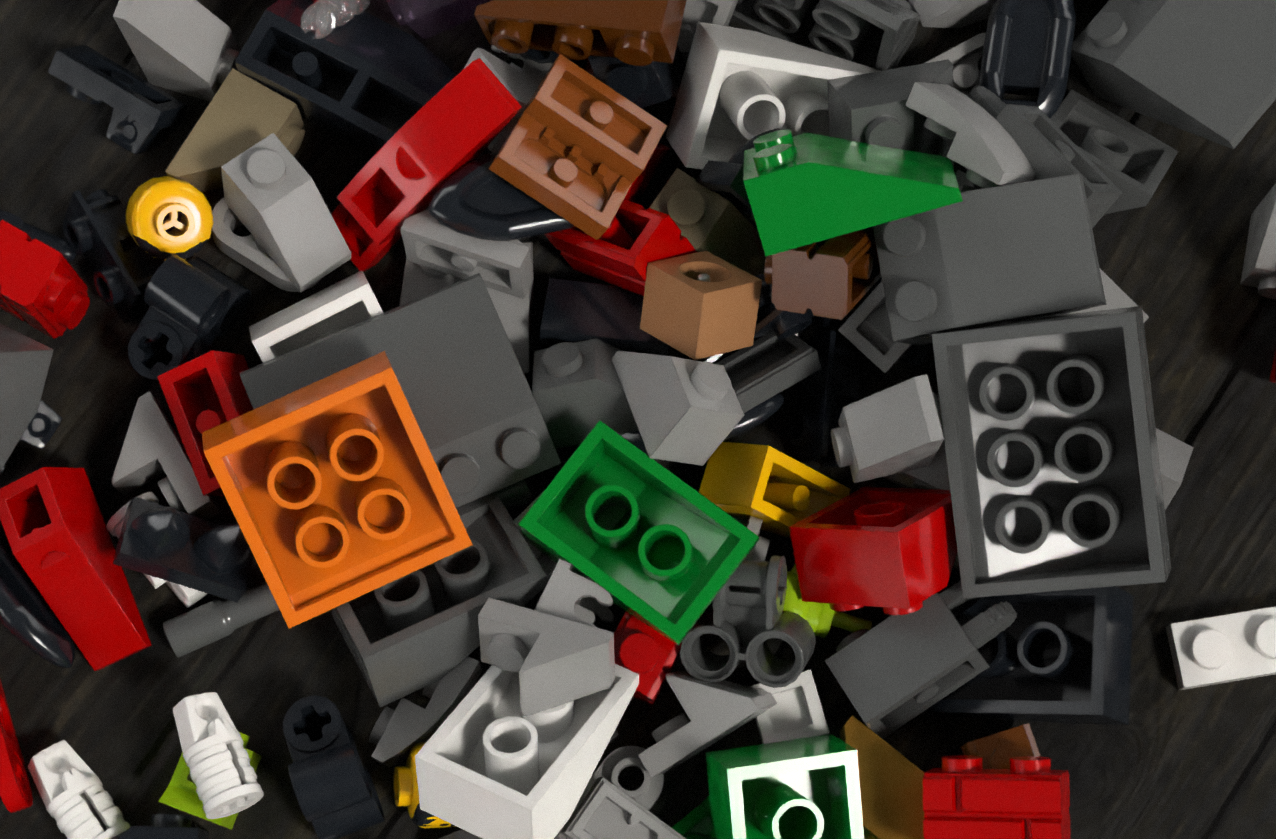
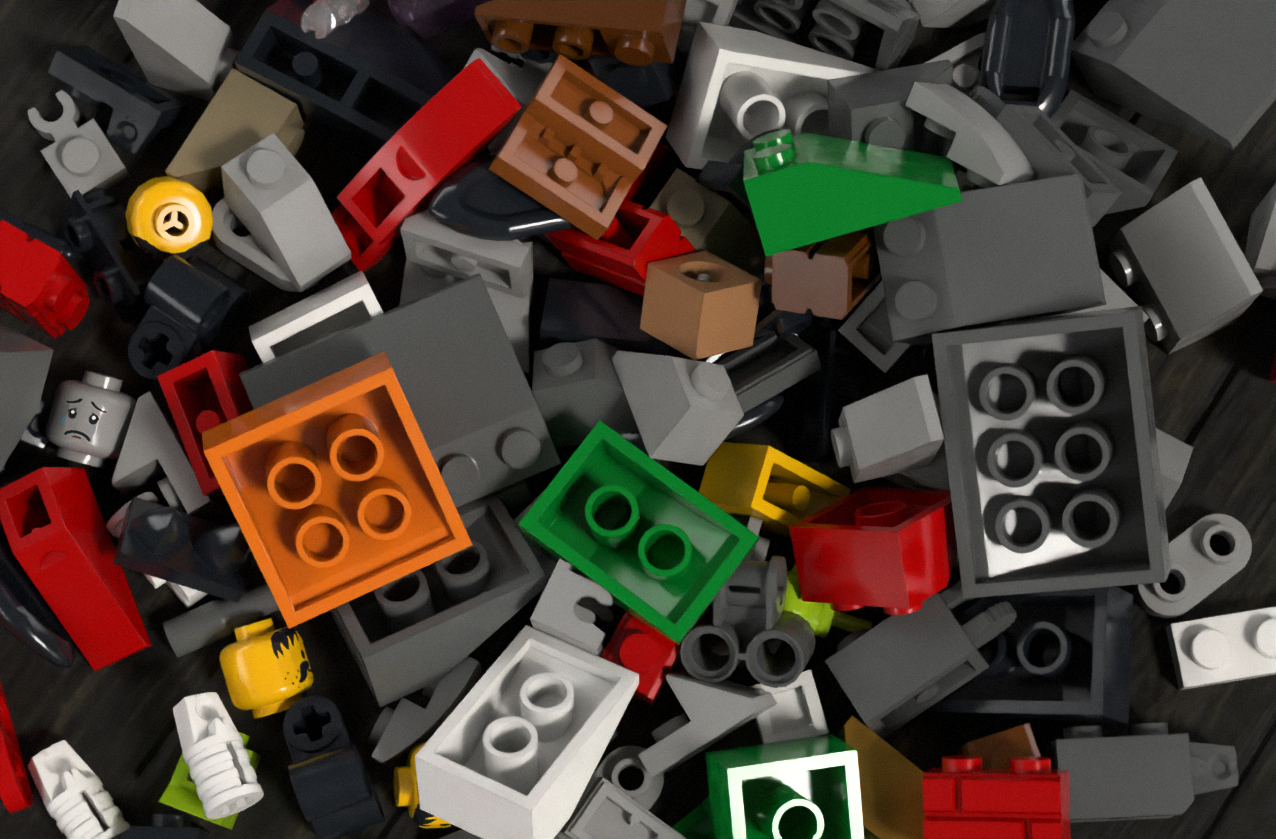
light grey slope [478,598,615,716] -> none
none -> light grey plate [28,90,130,199]
none -> light grey head [45,370,137,468]
none -> yellow head [219,618,313,719]
none -> dark grey hinge [1046,723,1239,823]
none -> light grey slope [1109,178,1263,355]
none -> light grey plate [1133,514,1252,619]

